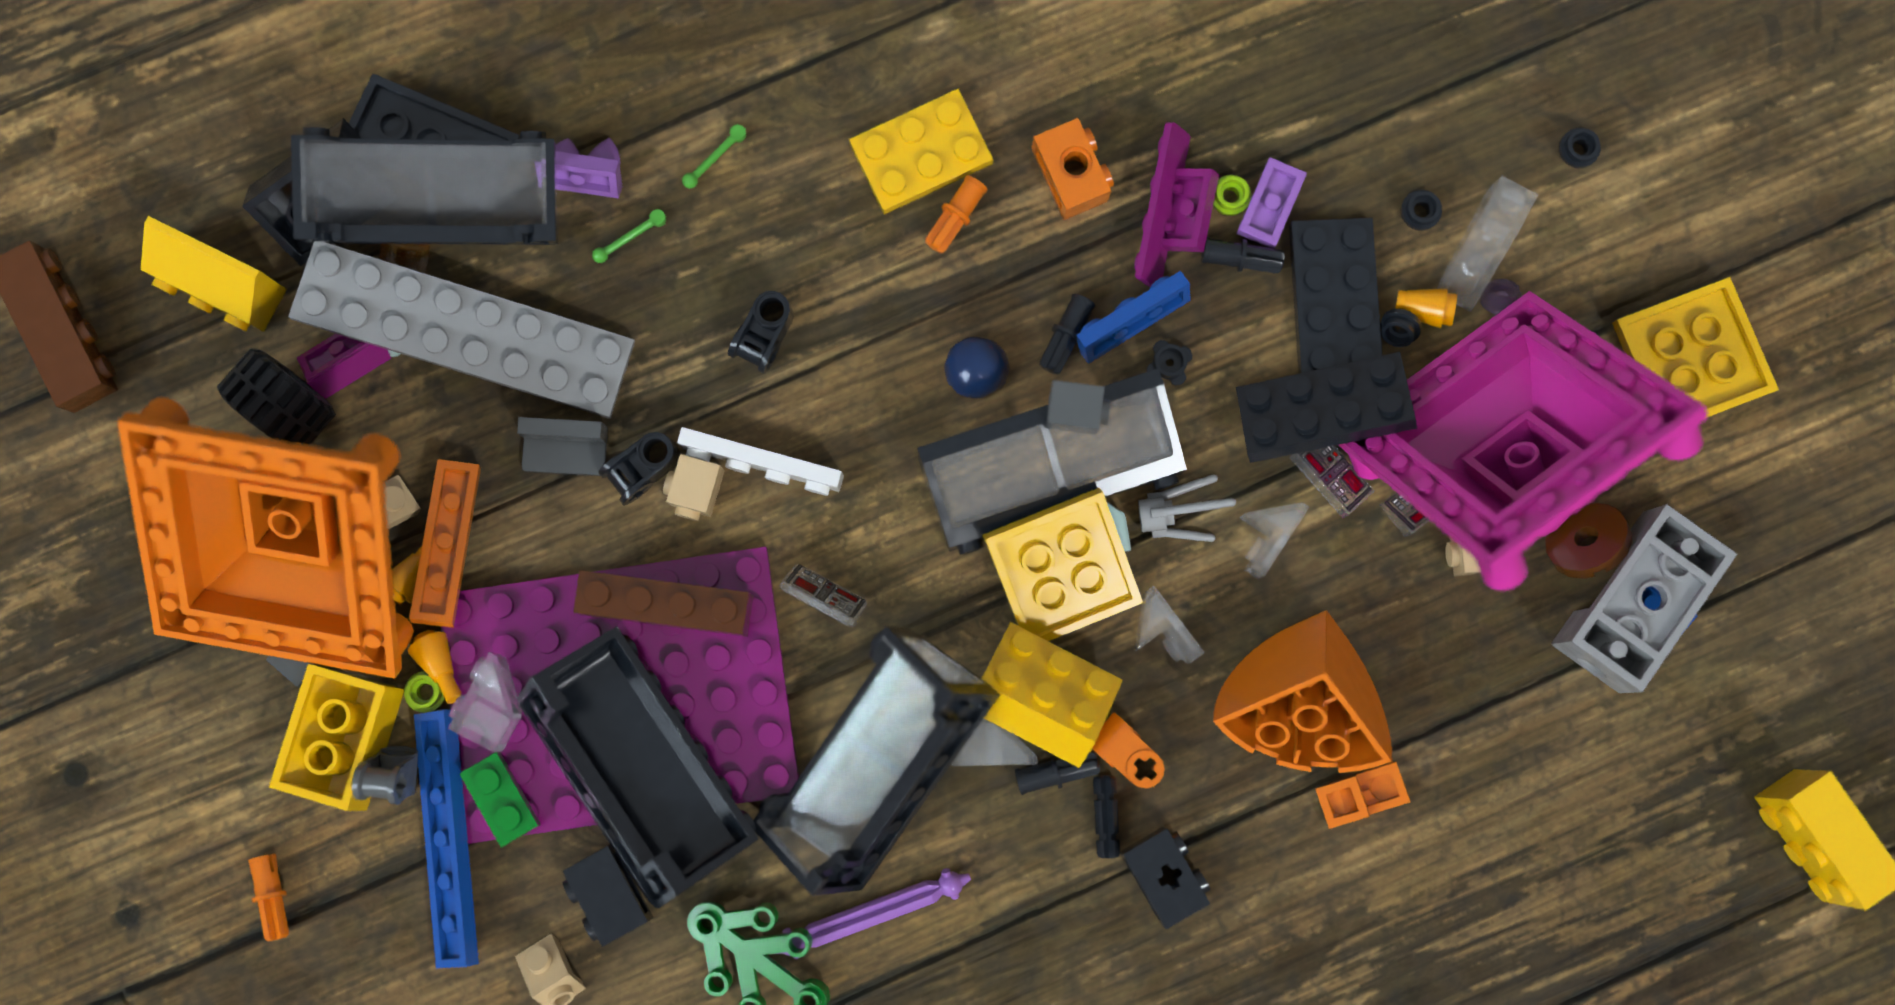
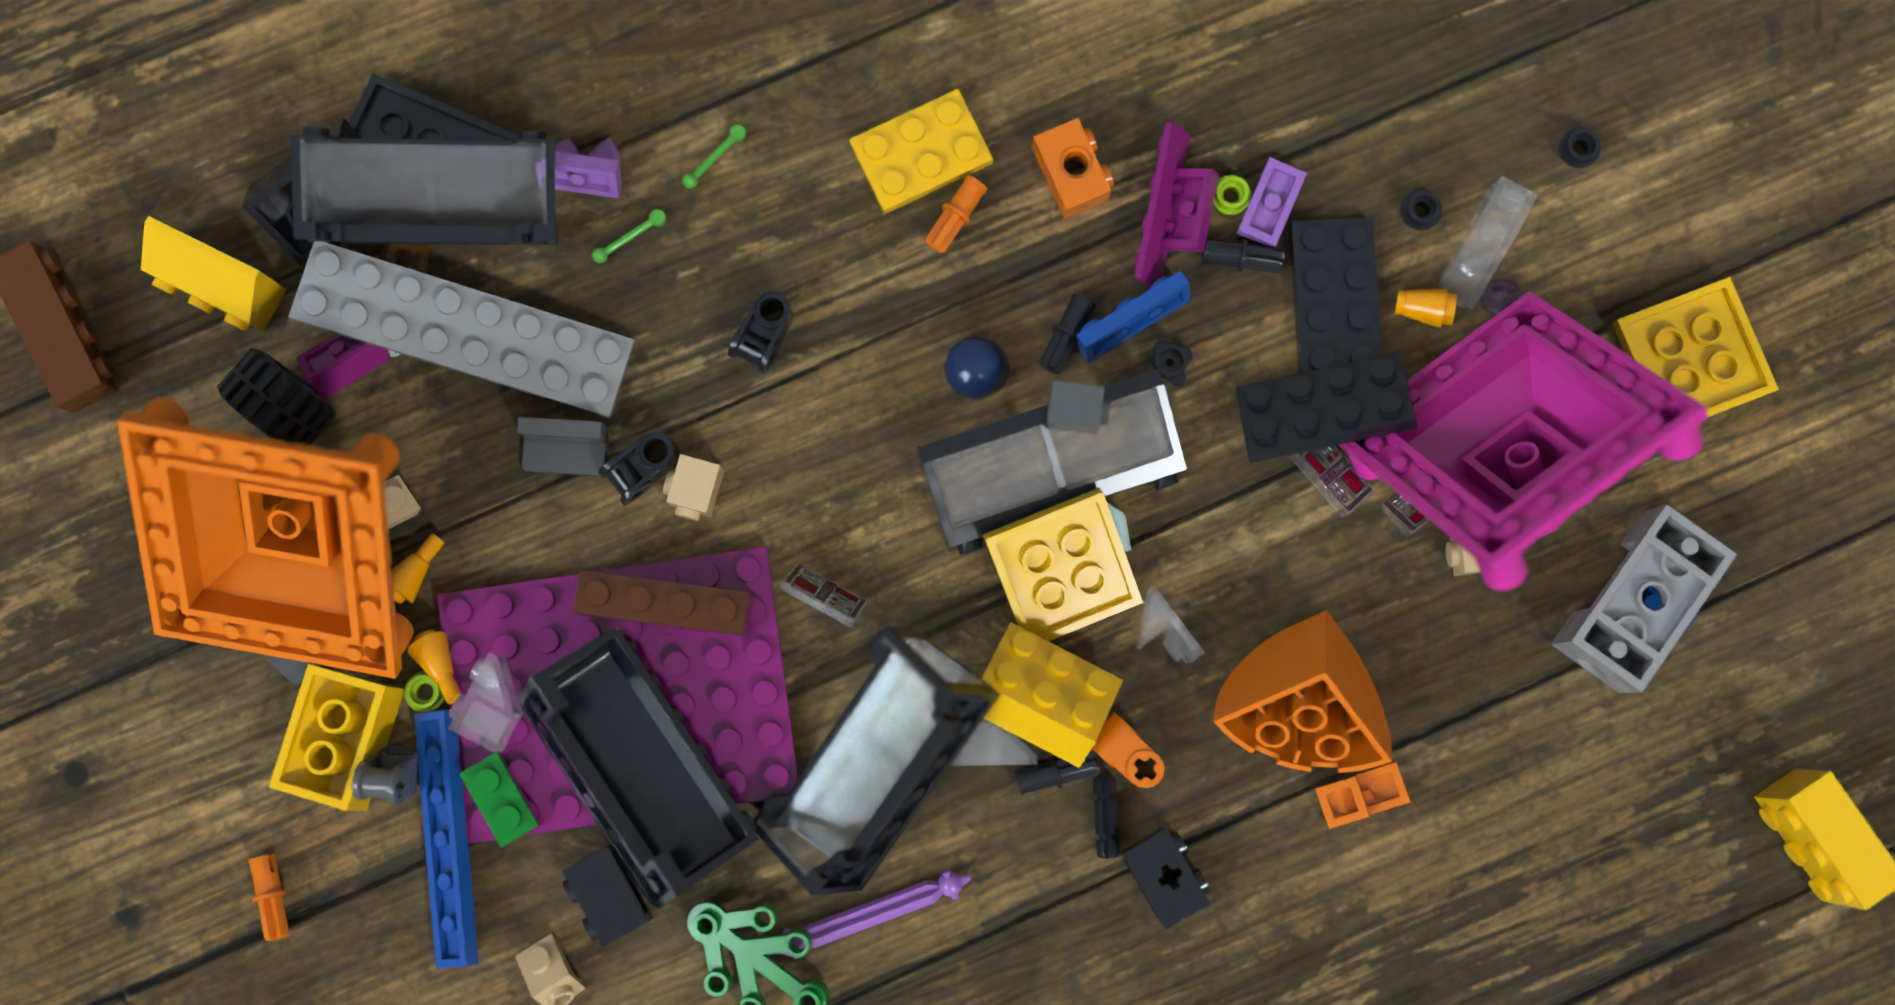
orange plate [409,459,481,628] -> none
white plate [677,427,844,496] -> none
light grey plant [1138,474,1236,542] -> none
clear slope [1240,502,1309,579] -> none
black plate [1380,309,1422,347] -> none
reddish brown tile [1545,503,1632,579] -> none

